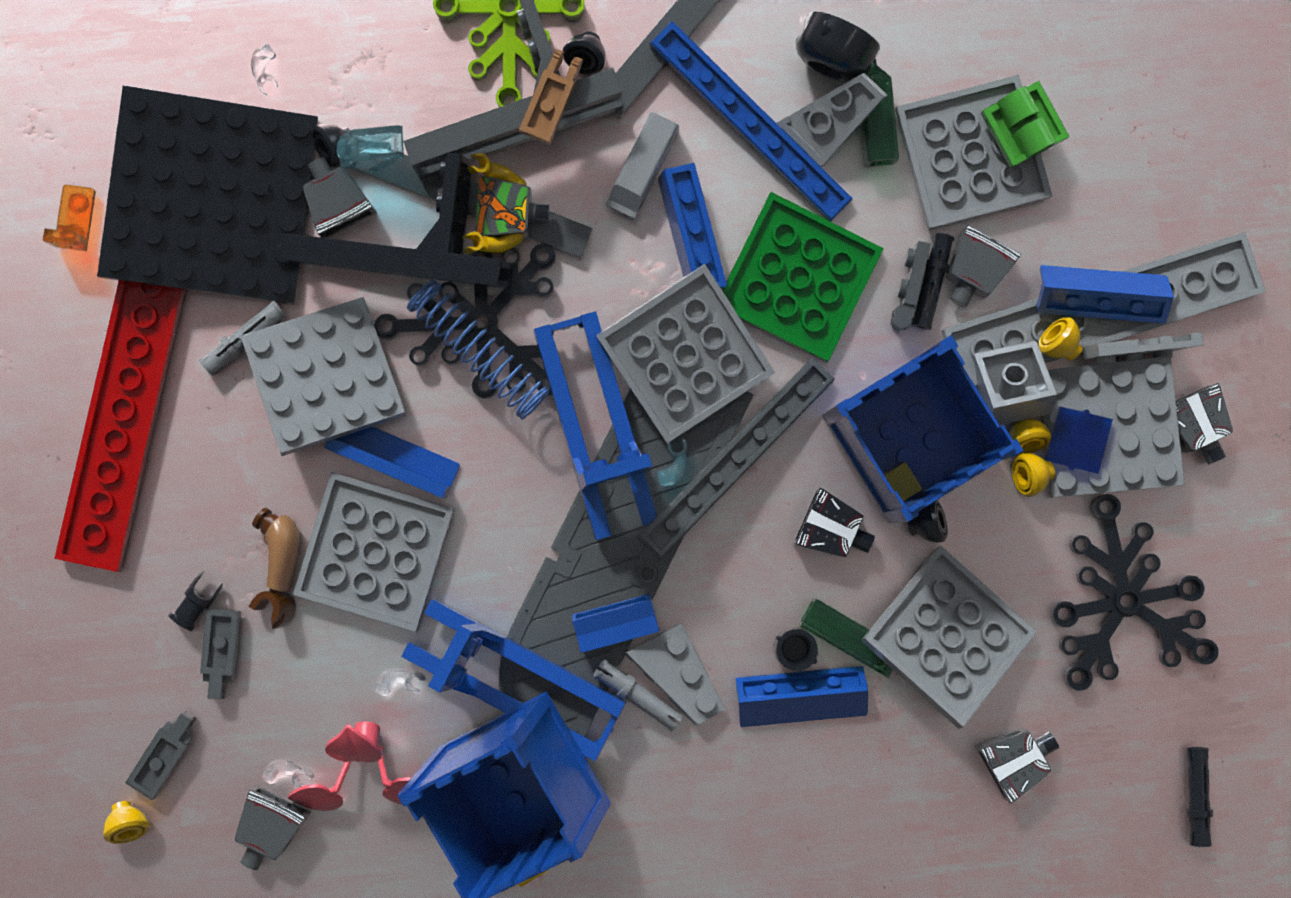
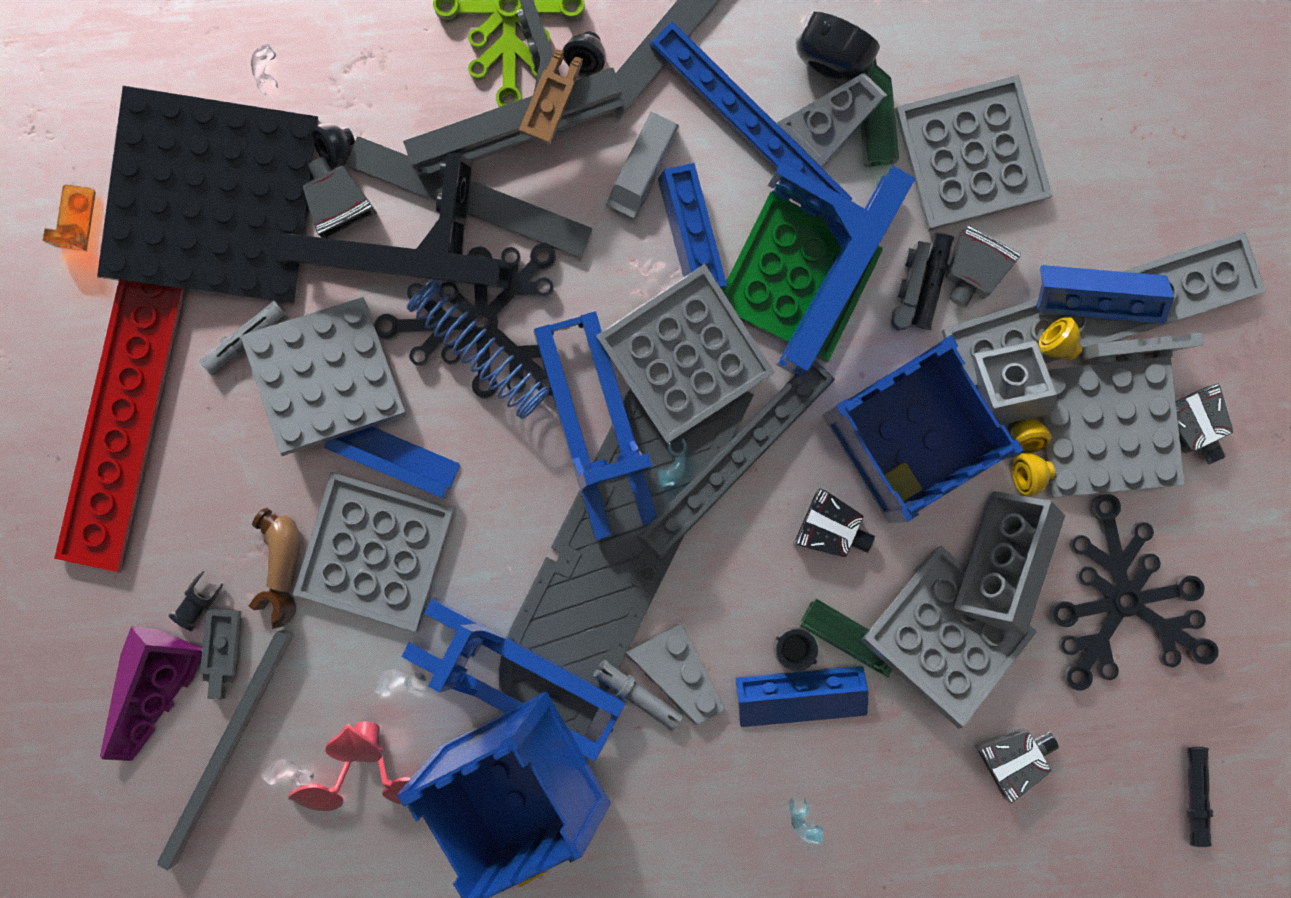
yellow brick [103,801,150,844] -> none
dark grey hinge [125,711,196,800] -> none
dark grey torso [235,785,311,870] -> none
clear light blue slope [337,125,404,171] -> none
torso [462,153,550,254] -> none
blue piece [572,594,660,653] -> none
black brick [908,500,948,543] -> none
bright green plate [980,81,1070,169] -> none
clear blue piece [1045,406,1113,474] -> none
none -> magenta wedge [100,626,202,761]
none -> dark grey tile [157,630,294,870]
none -> blue piece [767,161,916,377]
none -> clear light blue arm [788,798,823,844]
none -> light grey slope [954,491,1065,635]

